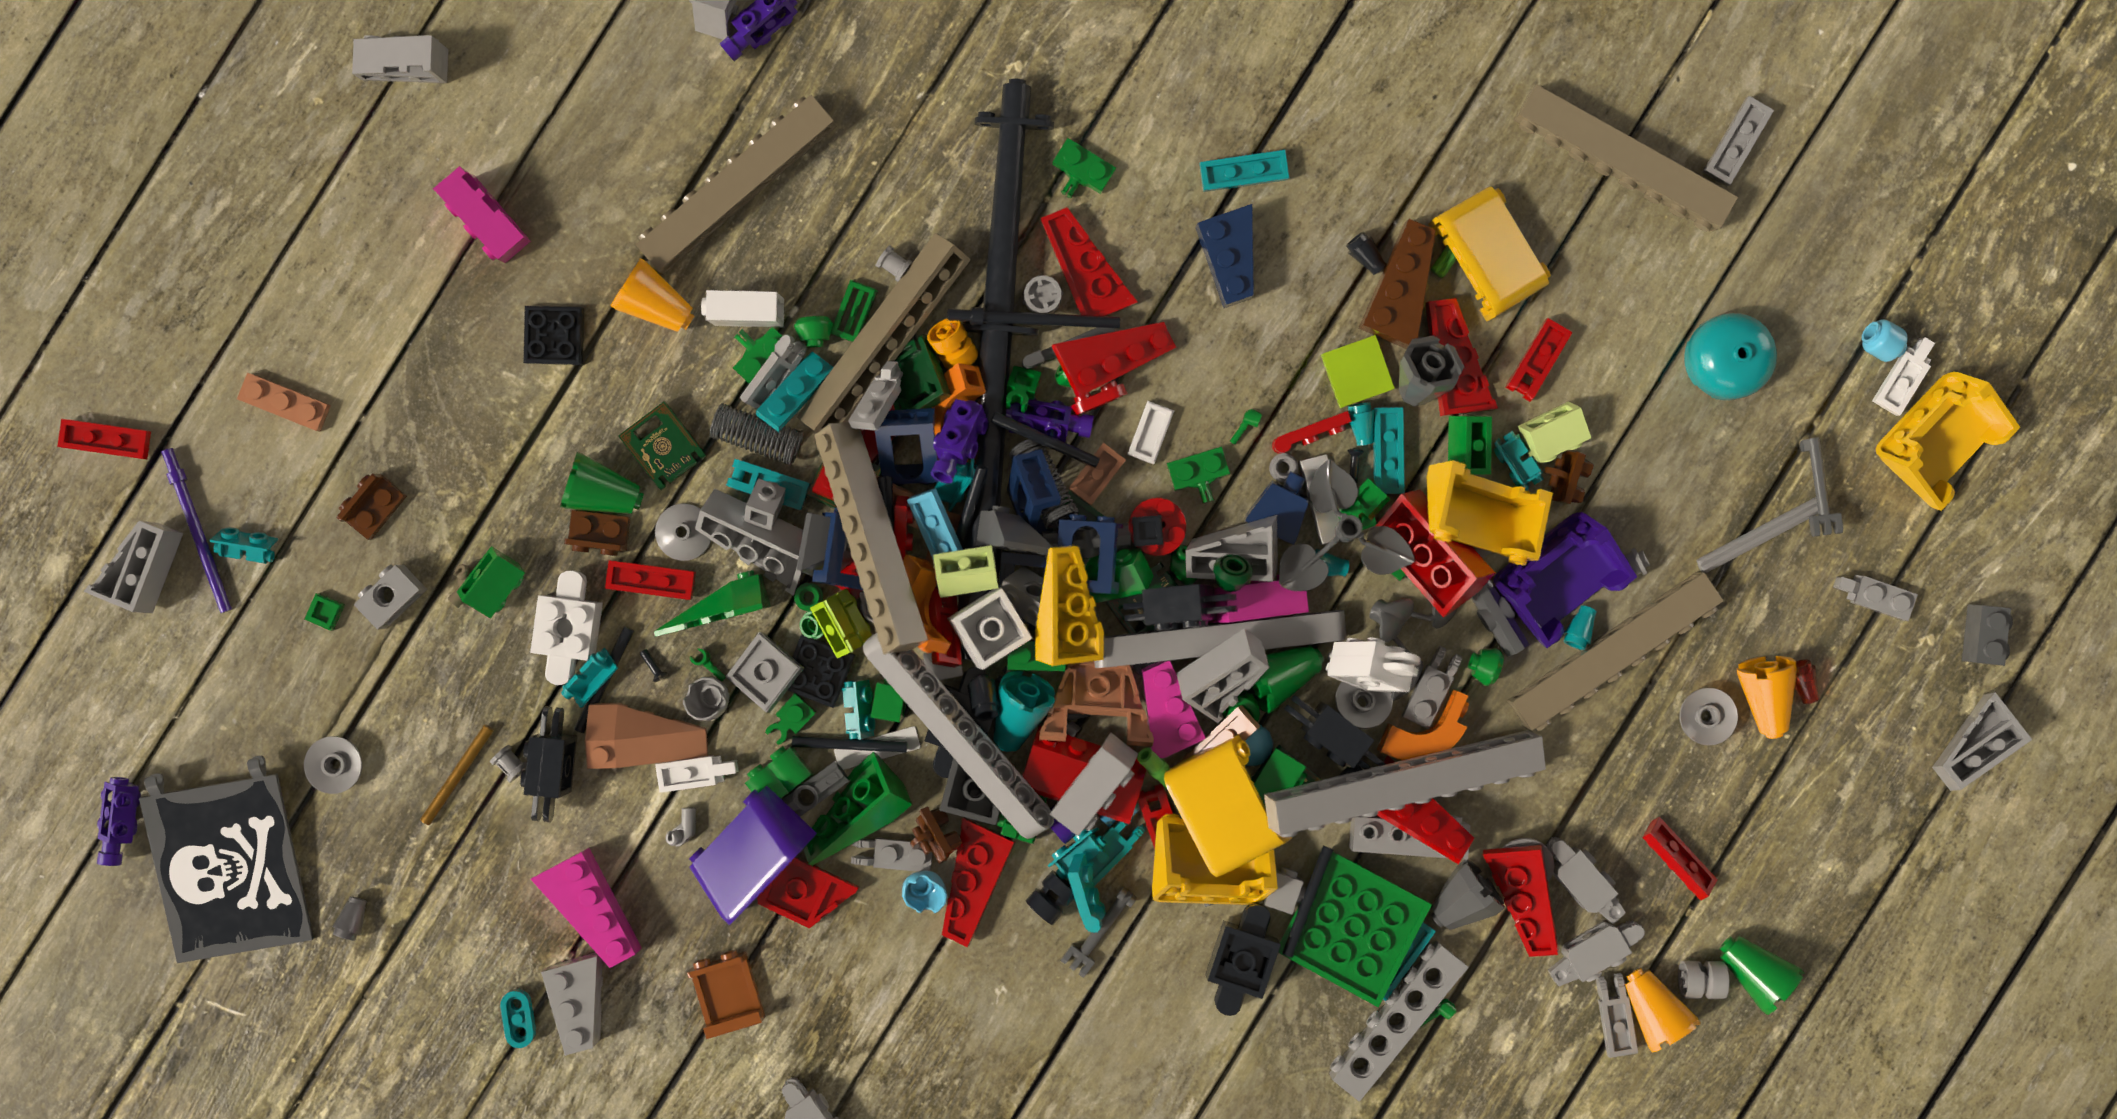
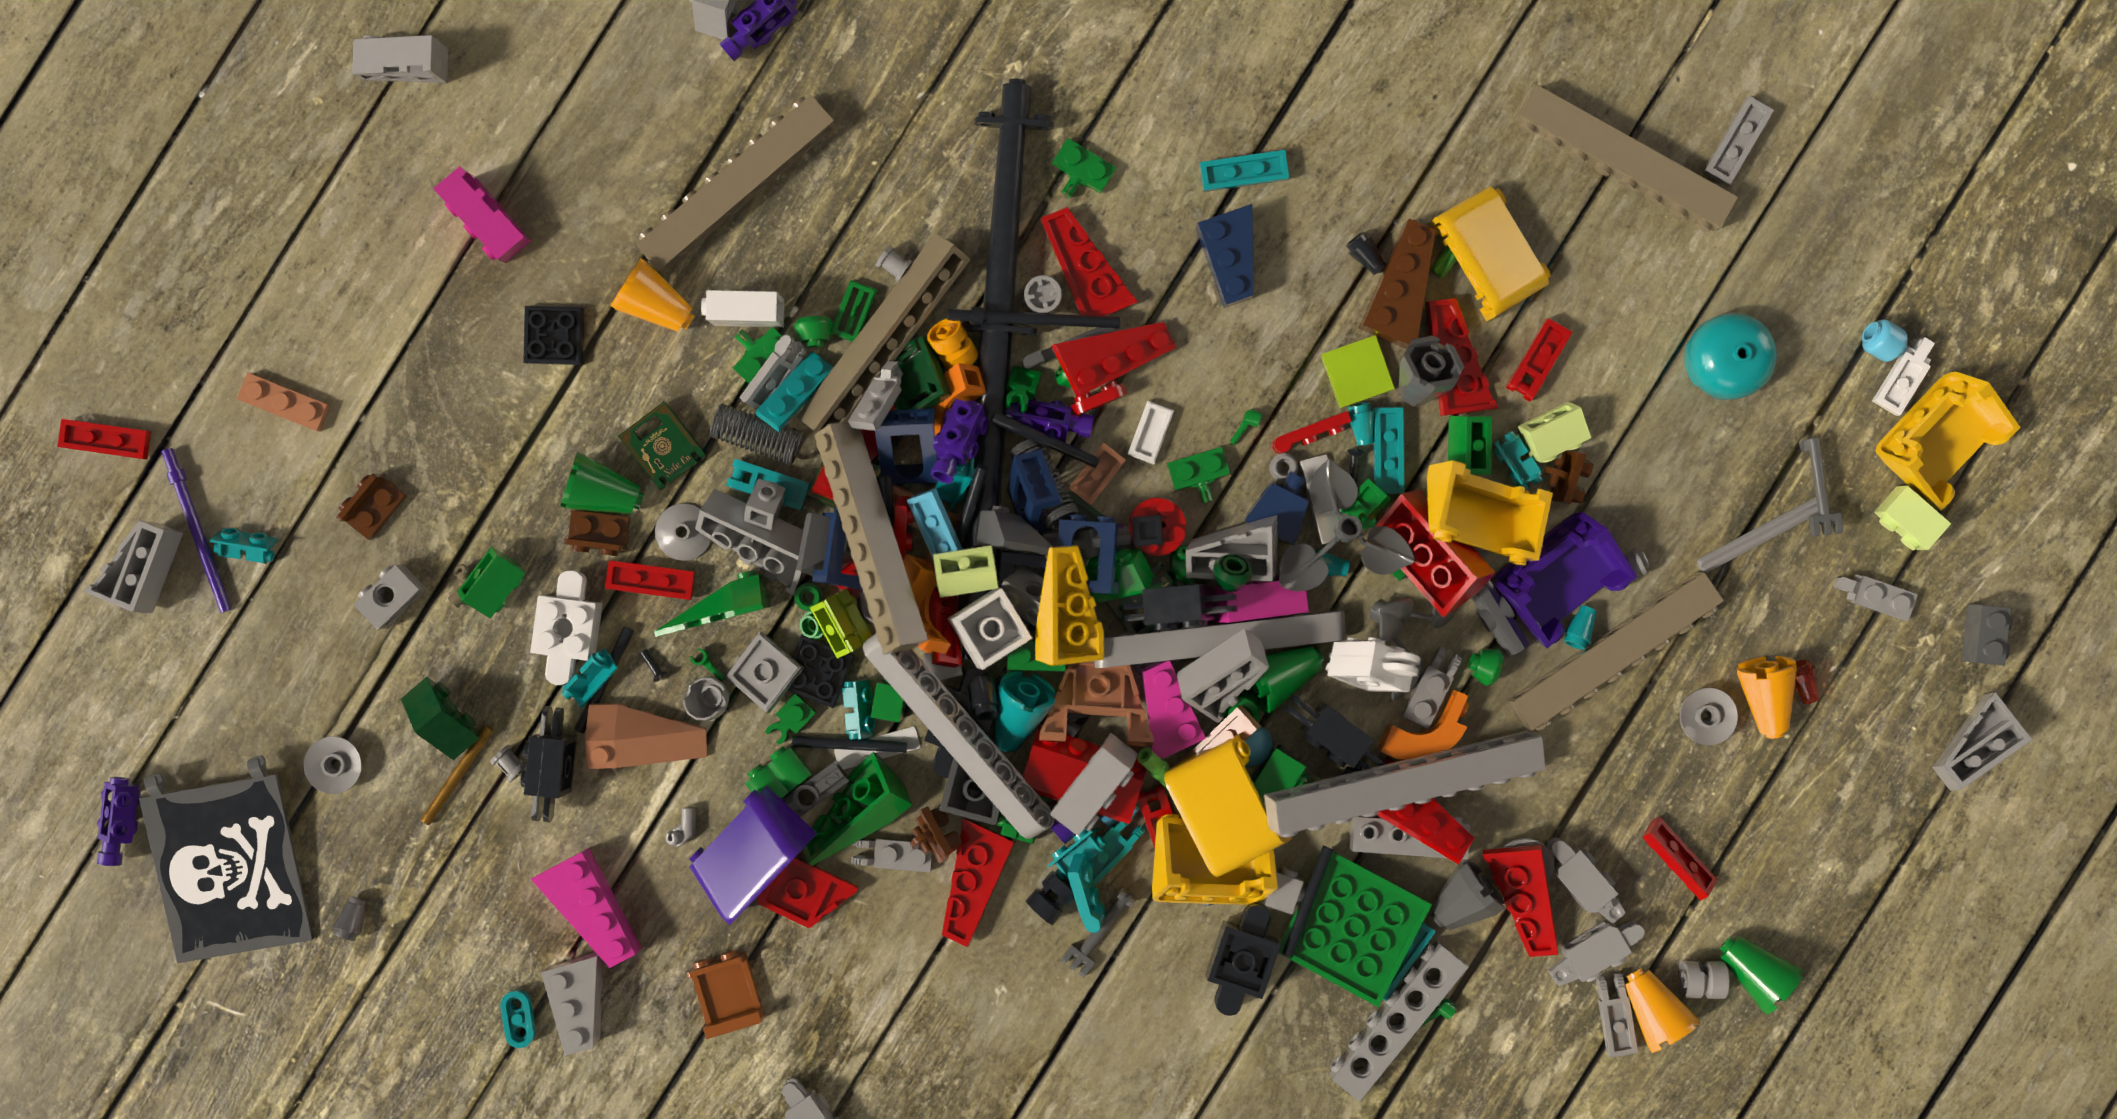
green tile [304,593,345,631] -> none
white hinge [655,755,739,792] -> none
medium azure hair [901,871,948,913] -> none
light grey dish [1335,682,1393,729] -> none
none -> dark green brick [401,677,479,761]
none -> yellowish green brick [1874,486,1951,550]

